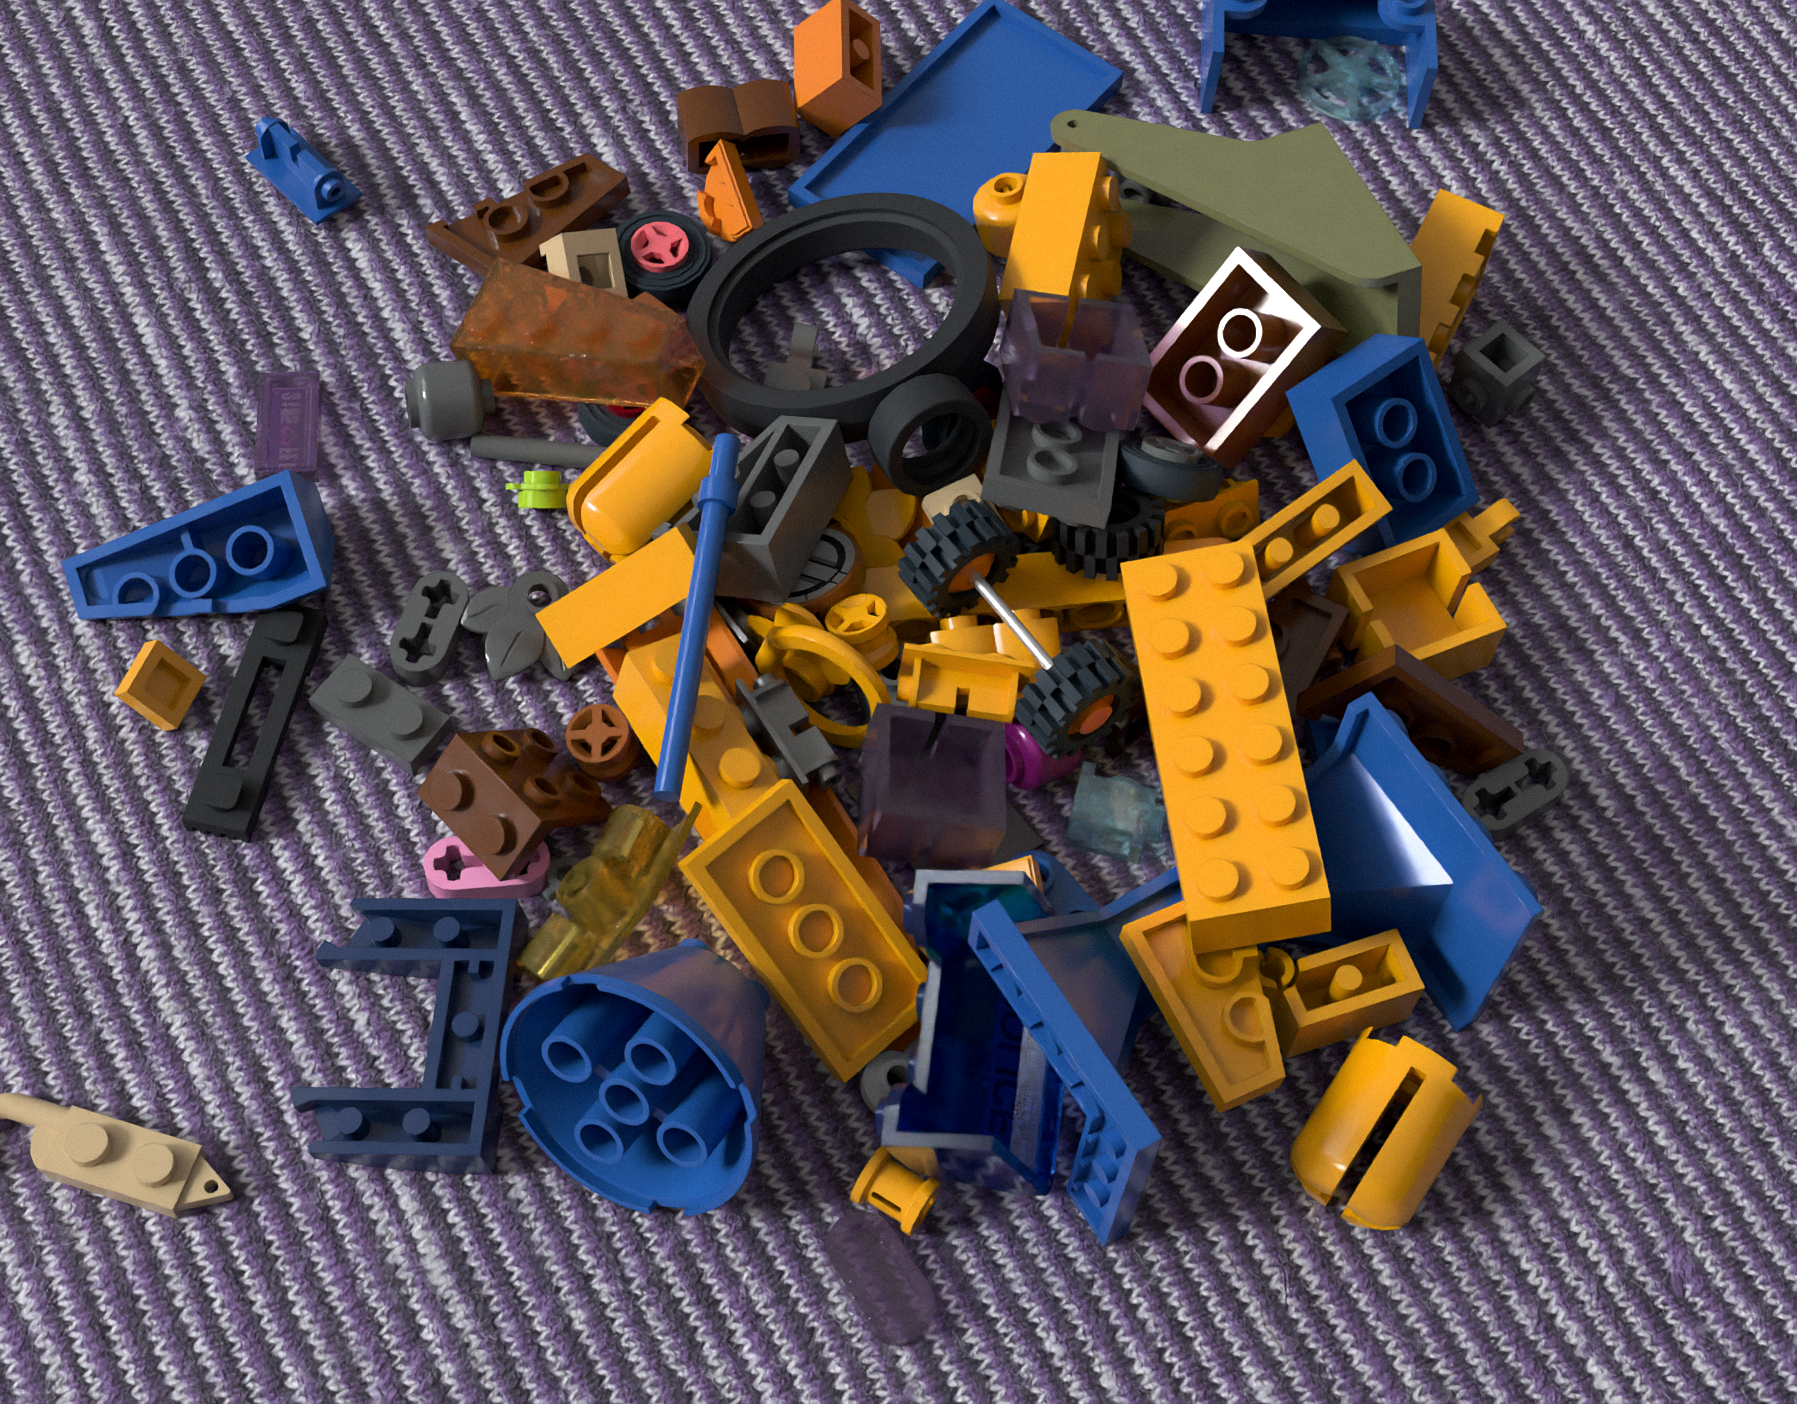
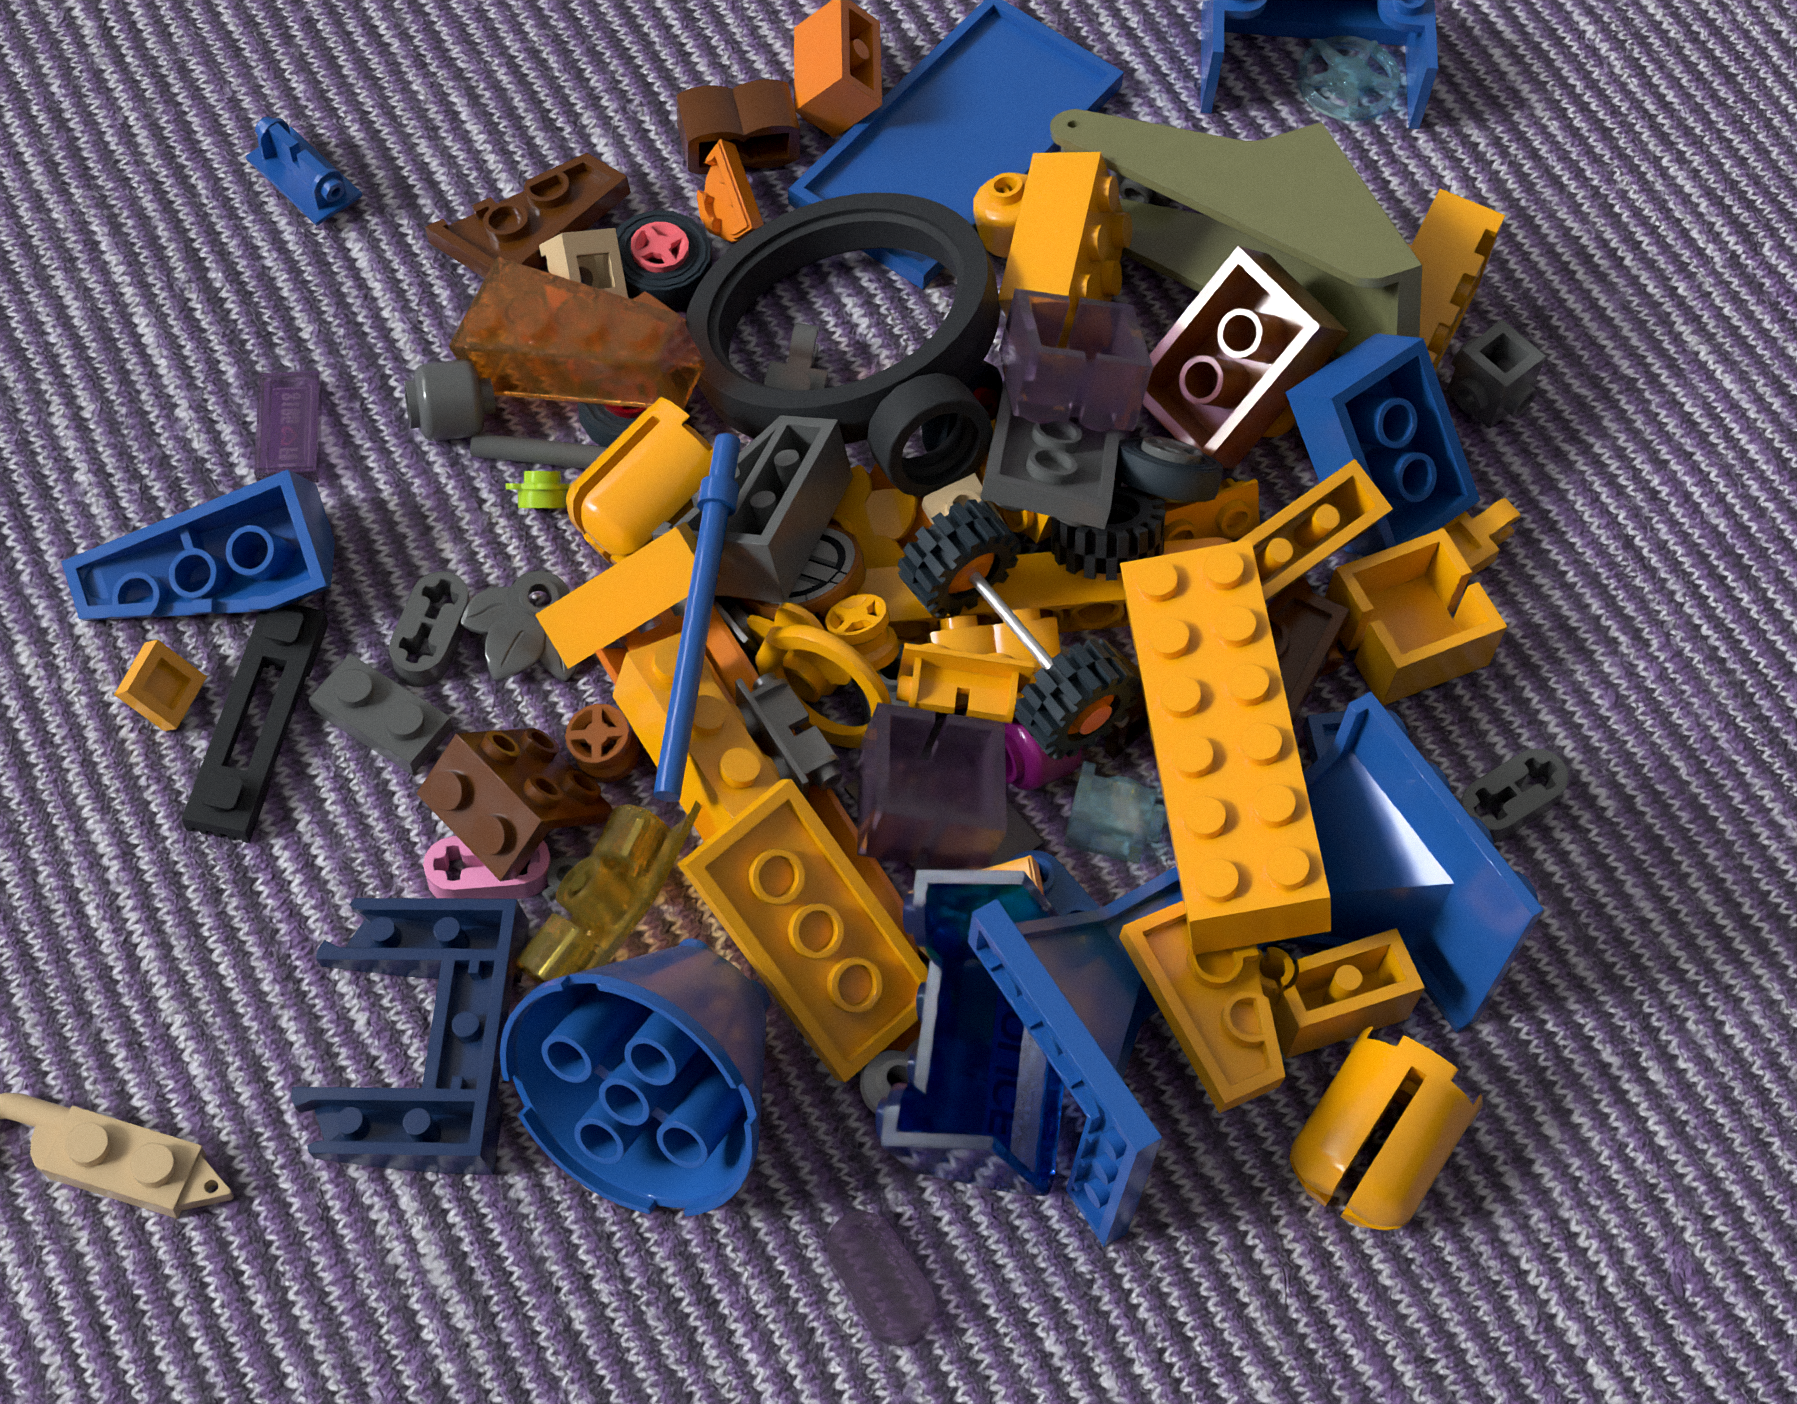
light orange bush [850,1146,942,1236] -> none
reddish brown wing [1296,643,1524,777] -> none

